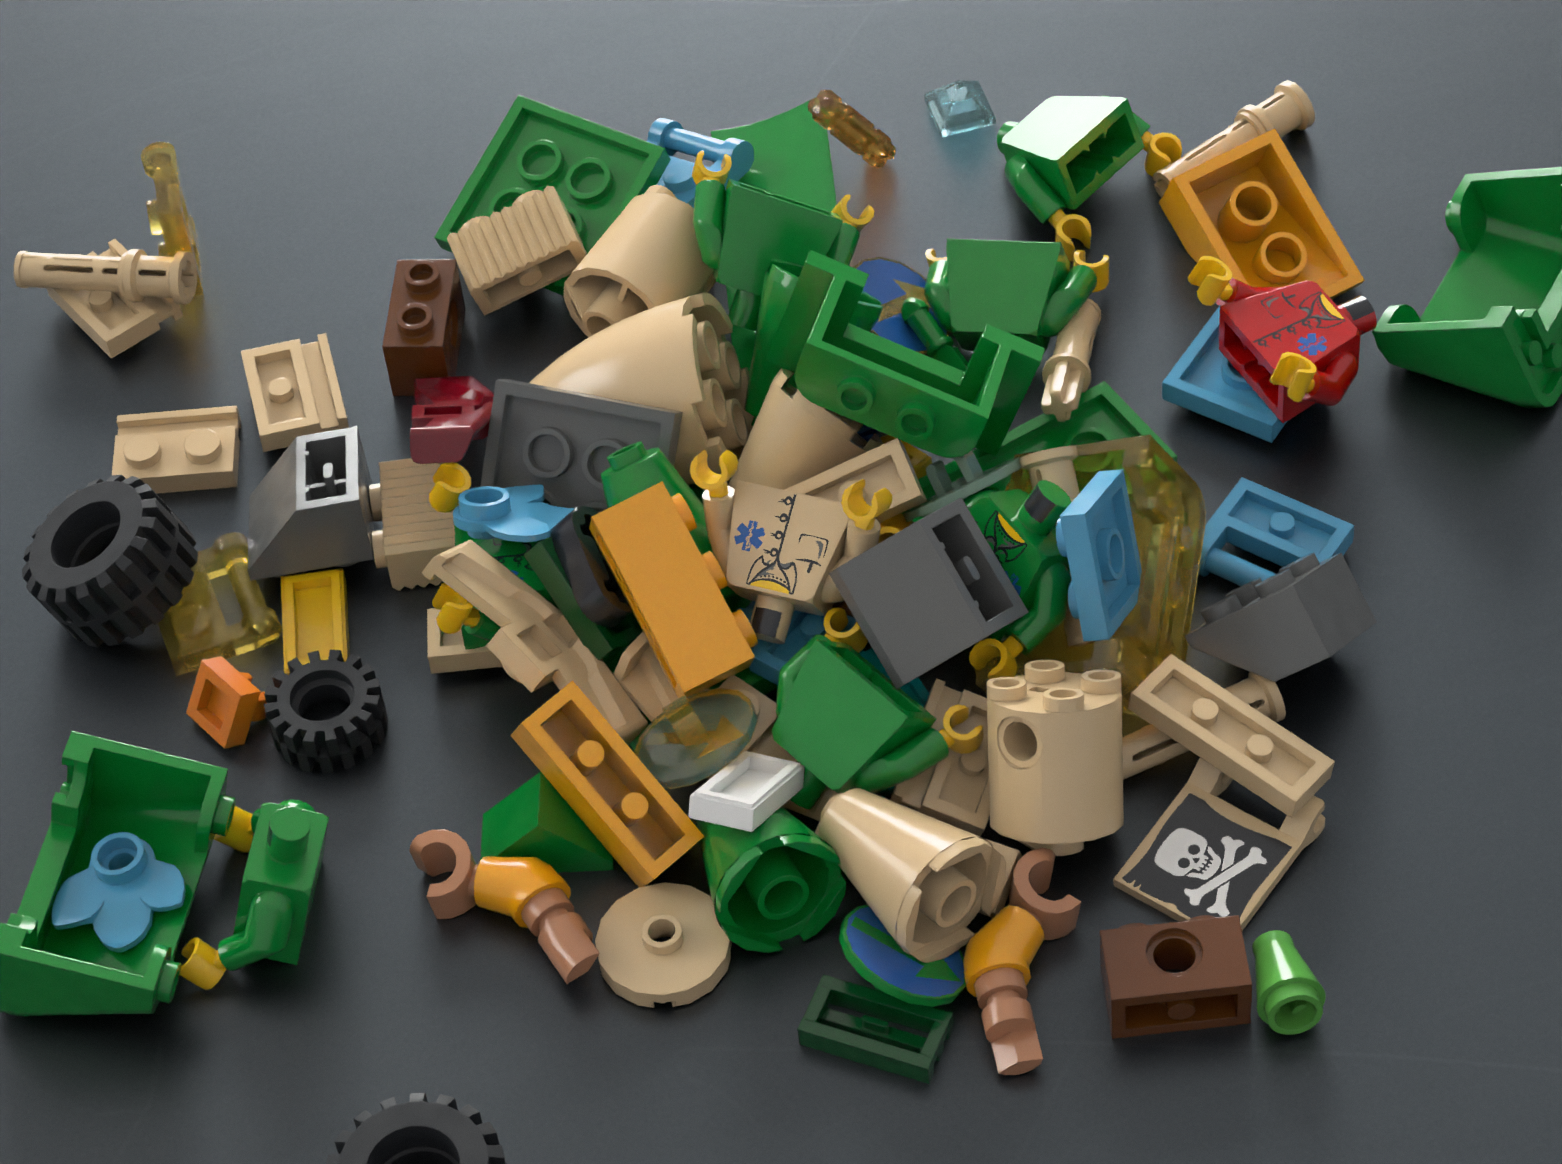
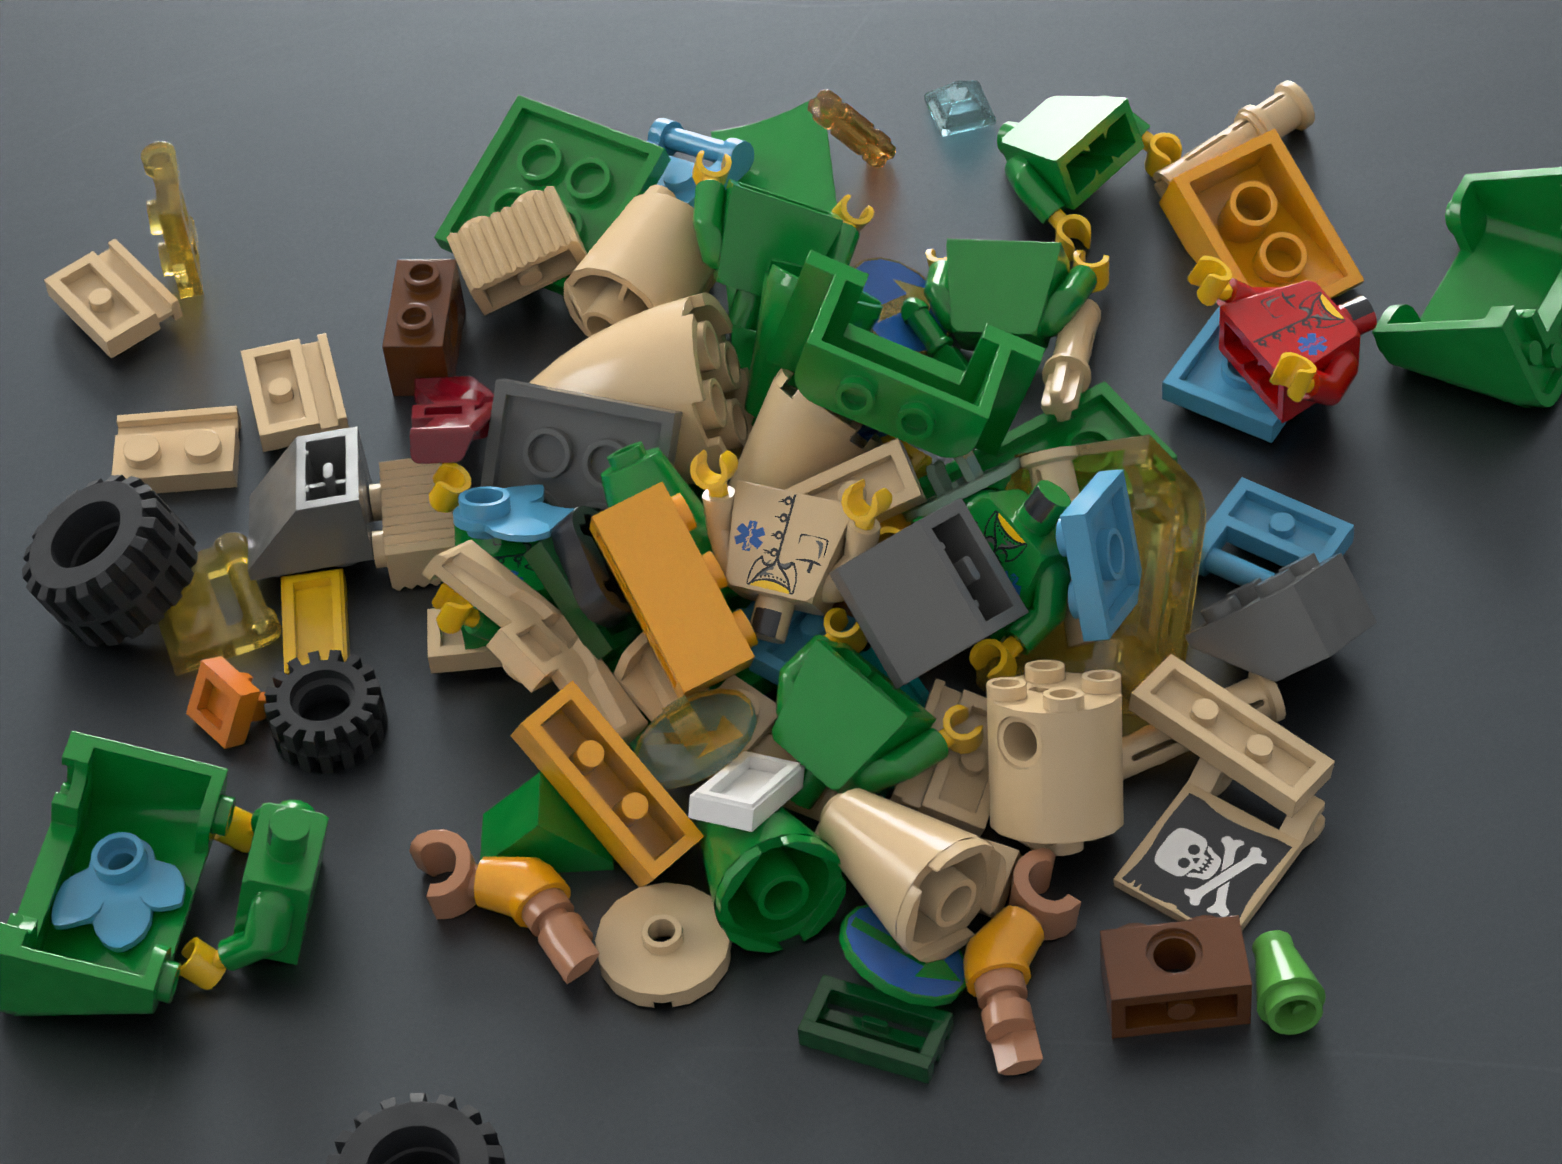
tan pin [14,249,197,304] -> none

